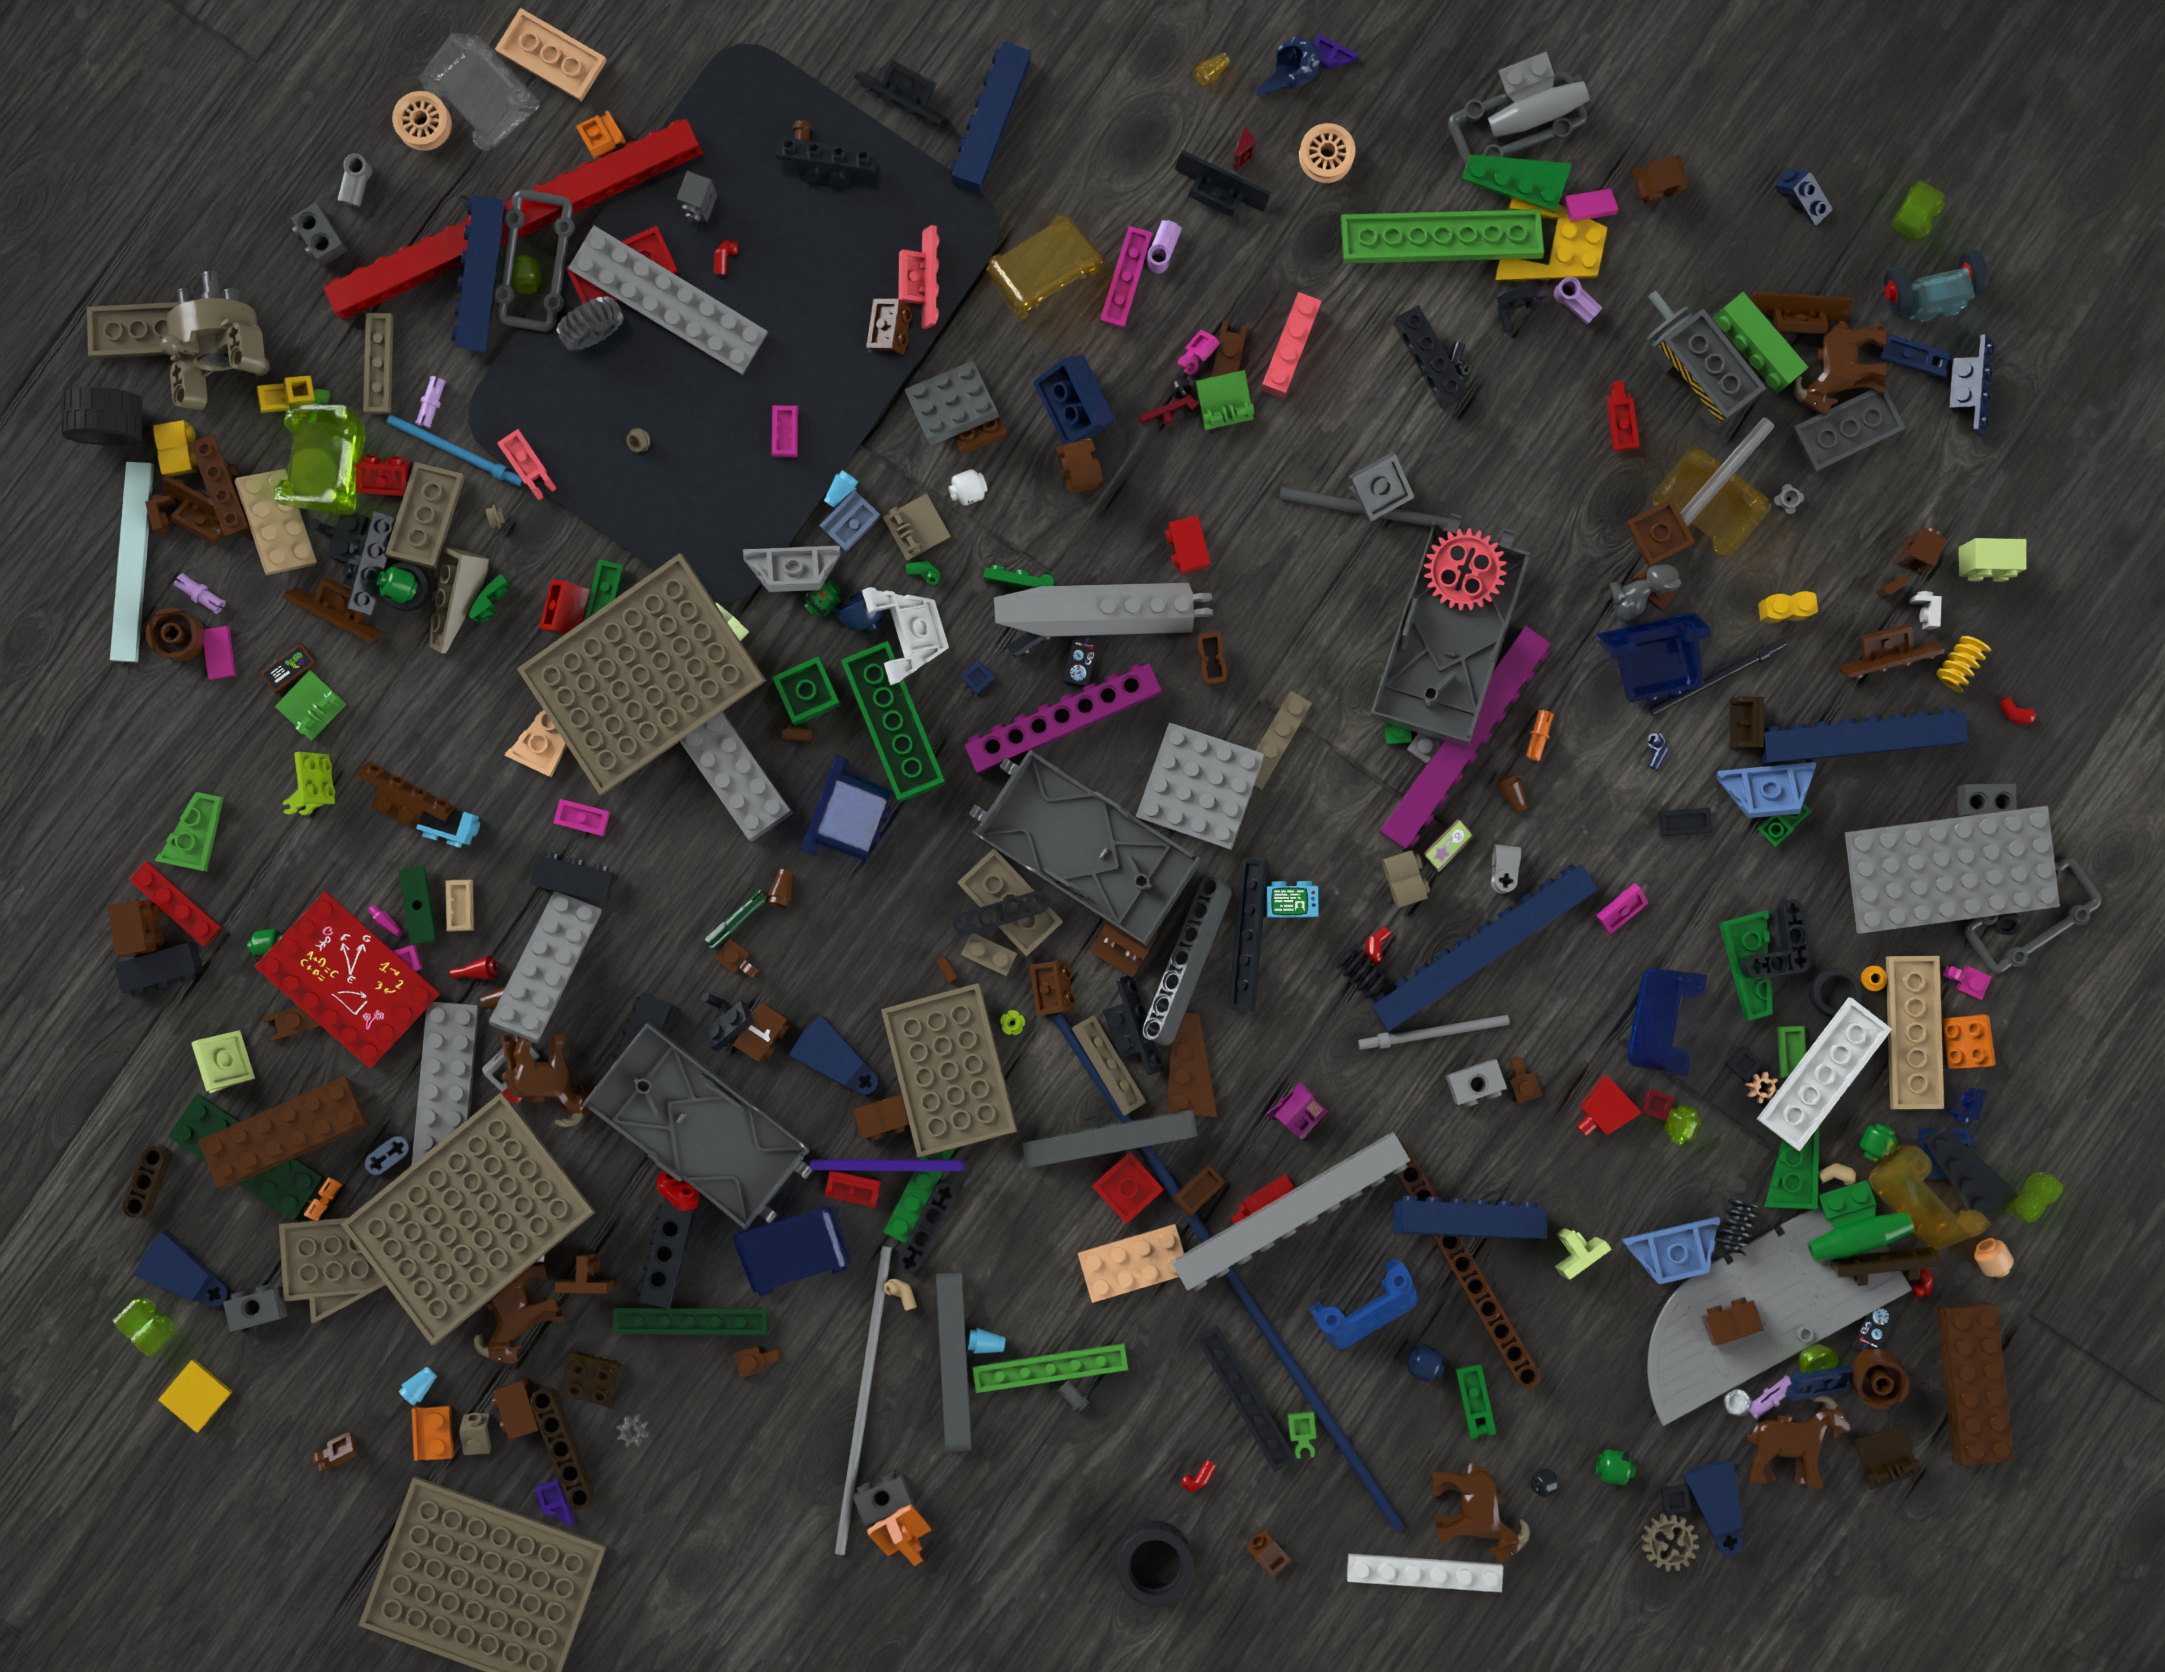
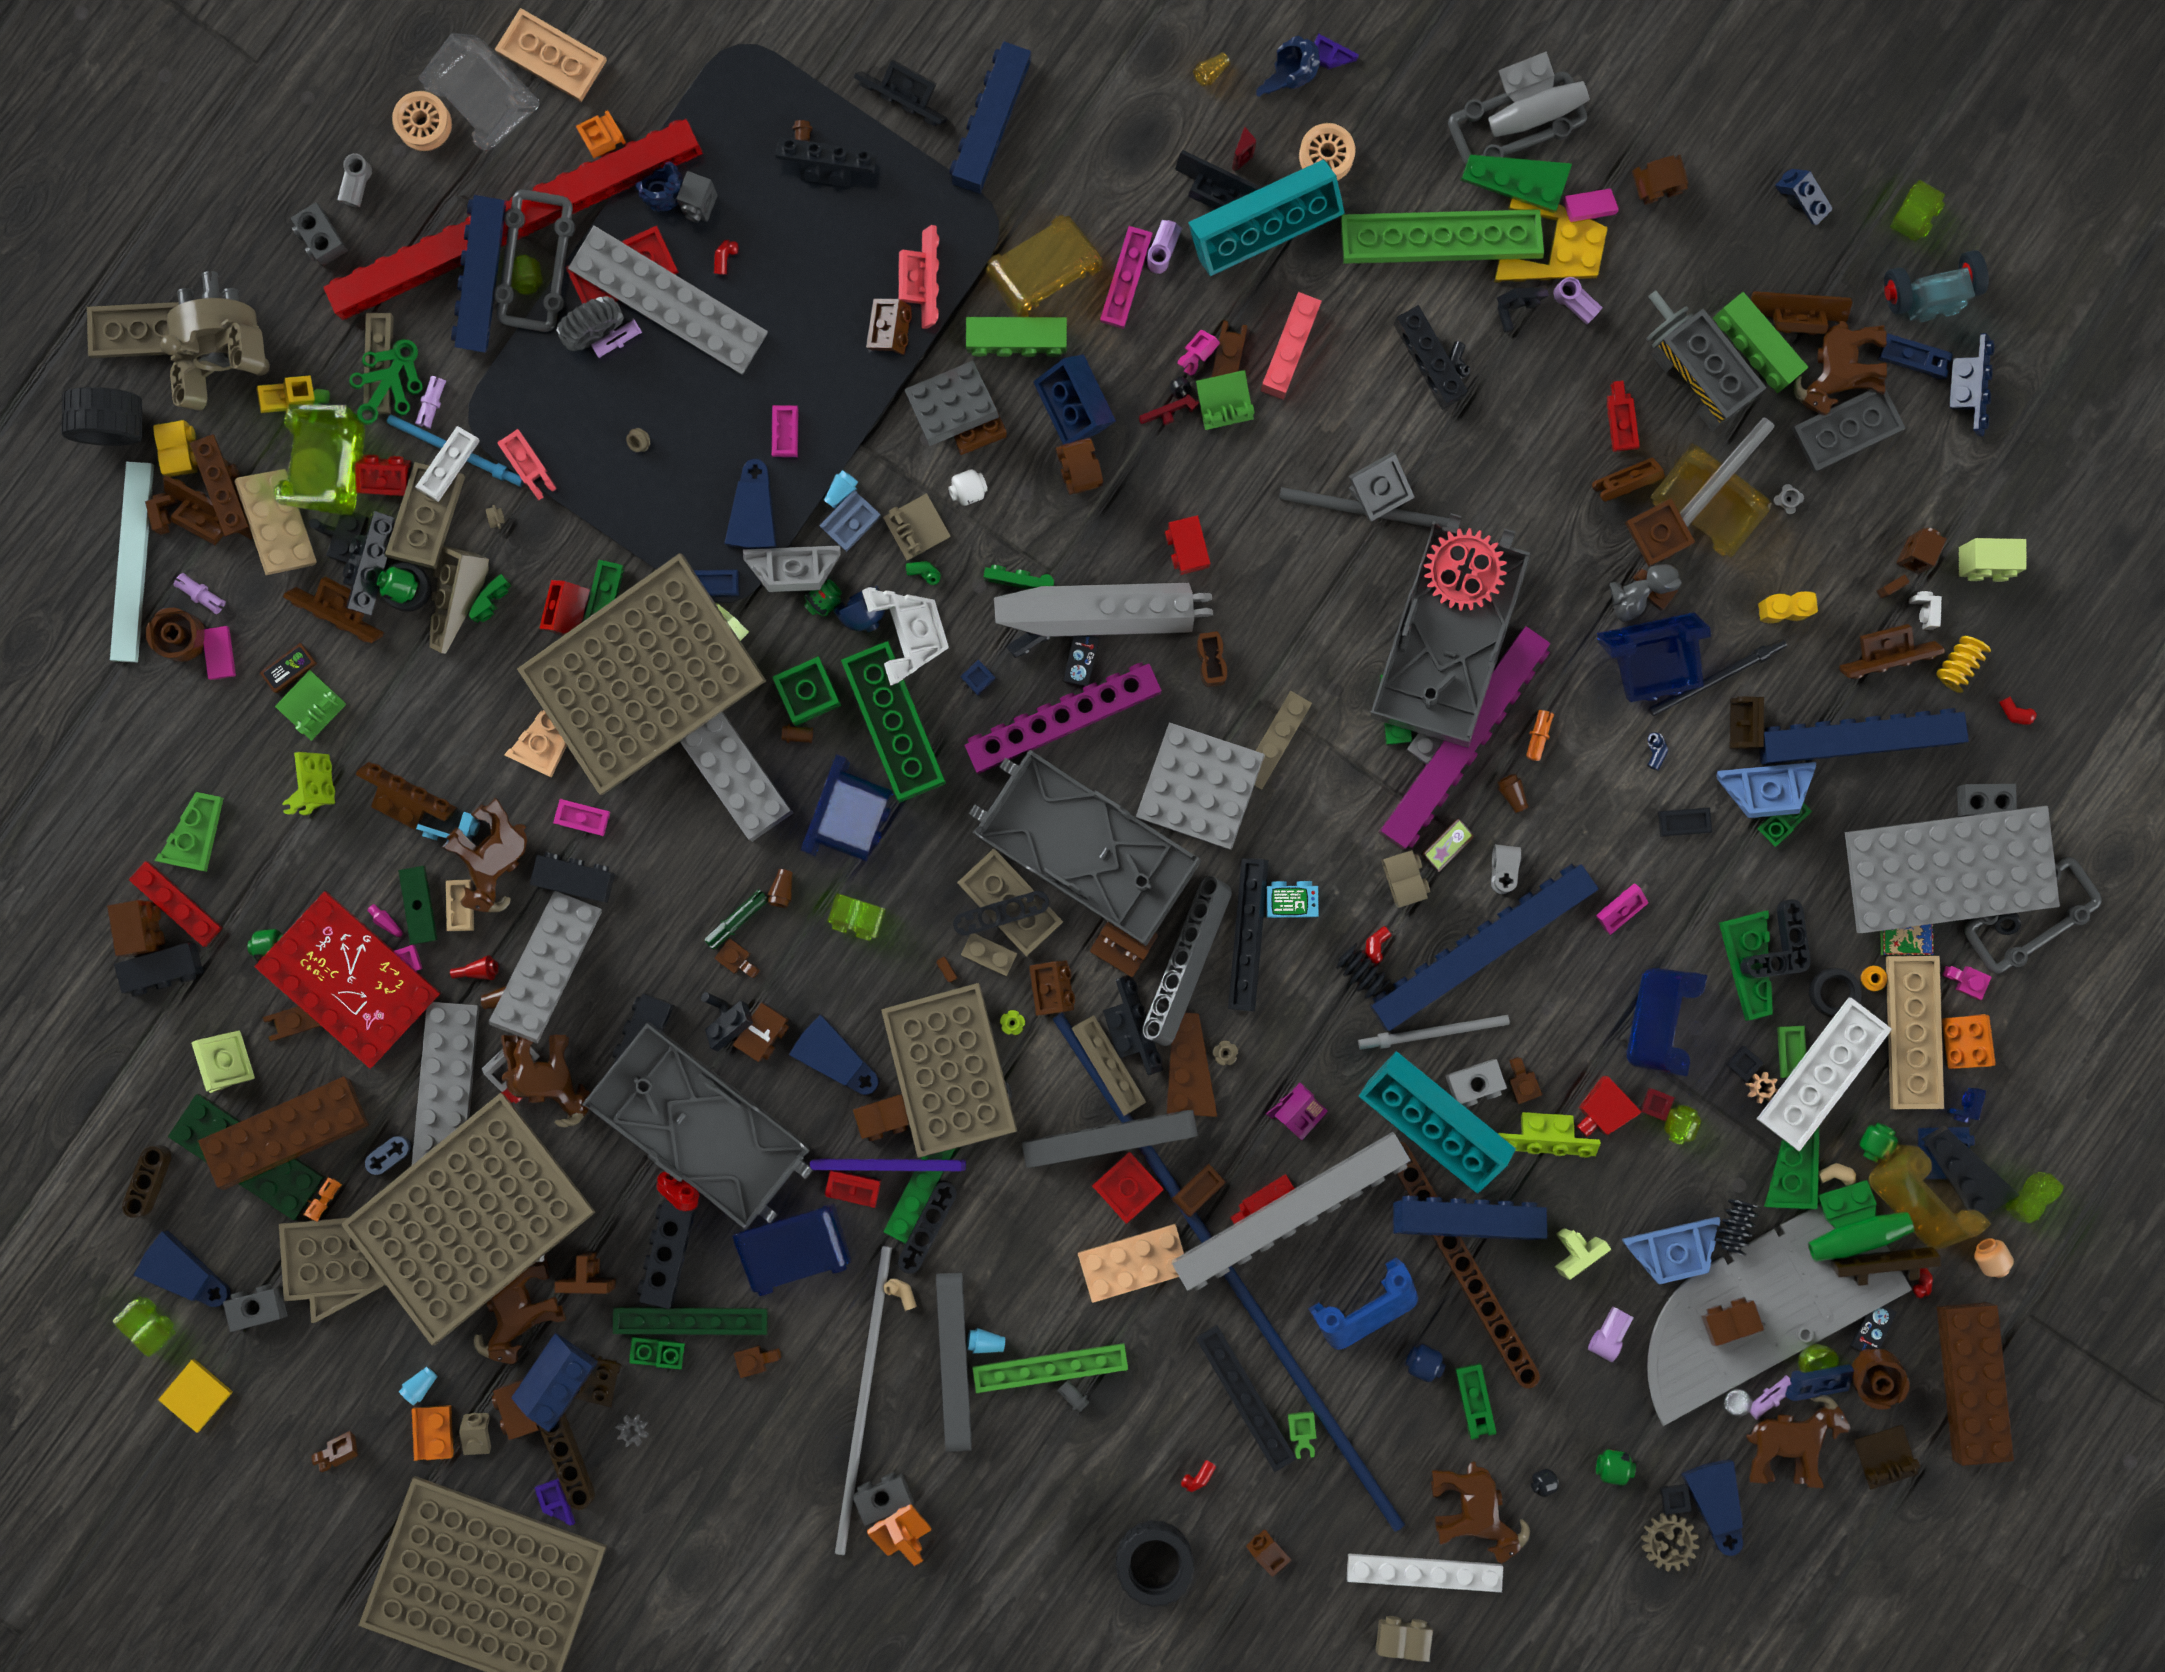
none -> green plant [349,339,423,425]
none -> white tile [415,426,480,502]
none -> reddish brown animal [441,798,527,912]
none -> dark blue slope [511,1333,598,1432]
none -> lavender pin [591,319,642,358]
none -> green slope [629,1336,685,1369]
none -> dark blue hair [636,162,683,212]
none -> dark blue tile [693,570,739,596]
none -> dark blue piece [724,459,777,549]
none -> clear neon green brick [827,893,887,941]
none -> bright green brick [966,317,1067,357]
none -> teal brick [1188,159,1345,276]
none -> dark tan plate [1213,1041,1238,1066]
none -> teal brick [1359,1051,1516,1194]
none -> dark tan brick [1376,1616,1433,1661]
none -> lime bracket [1498,1112,1600,1158]
none -> lavender piece [1588,1306,1633,1362]
none -> reddish brown hinge [1592,457,1665,502]
none -> tile [1880,924,1934,955]

